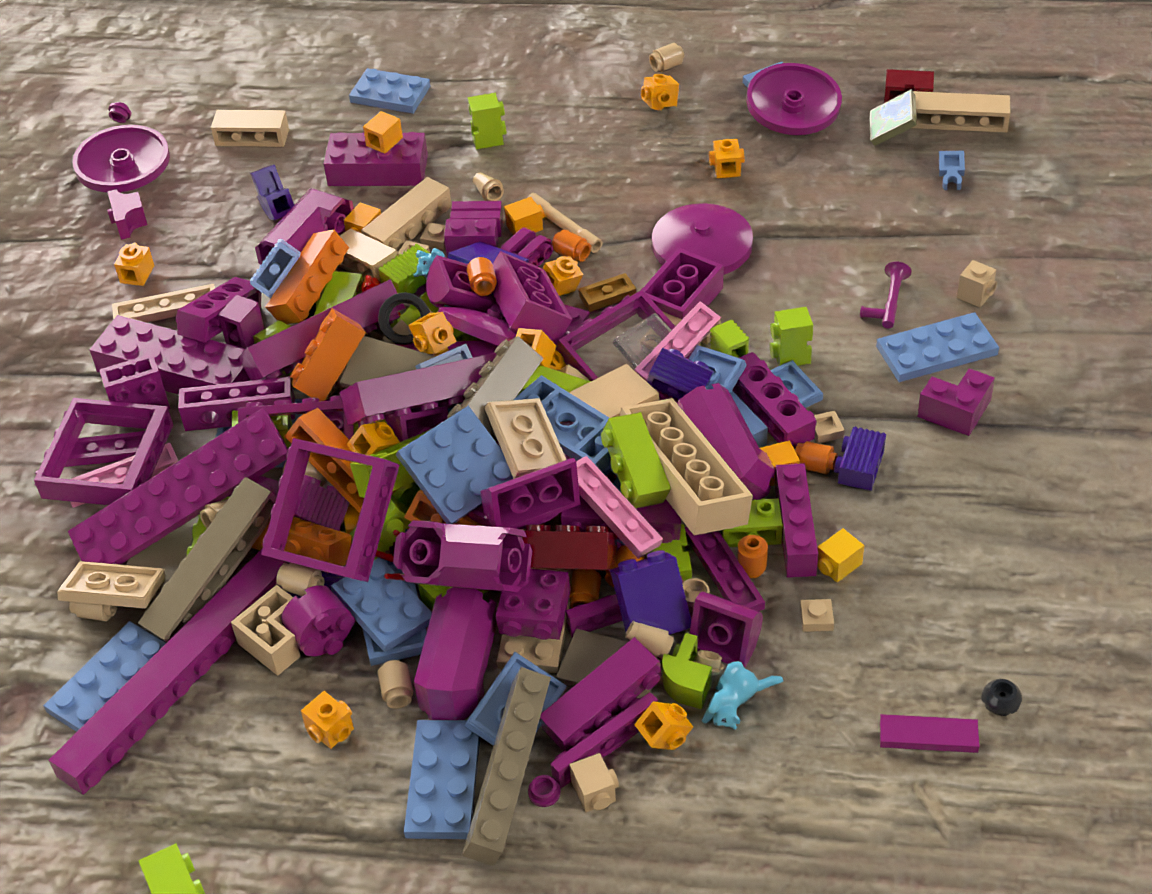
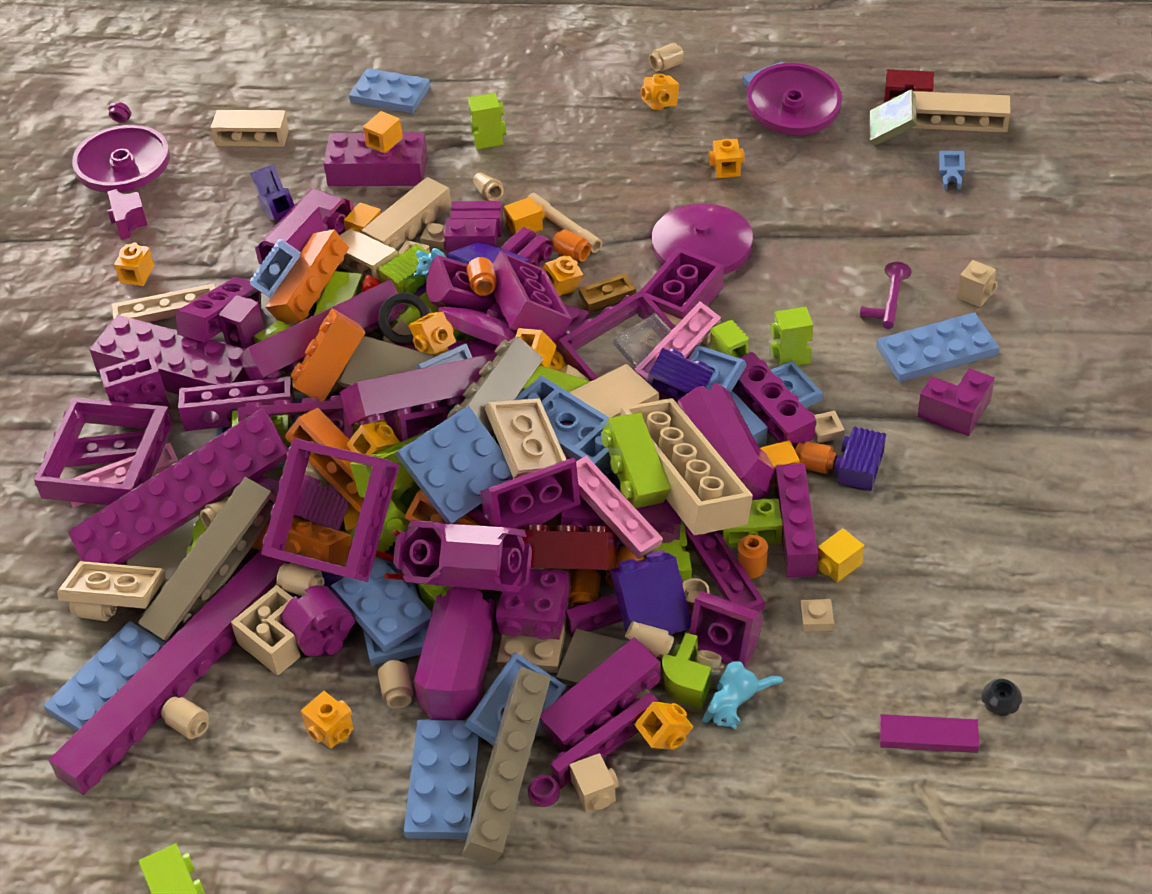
none -> tan brick [161,697,209,739]

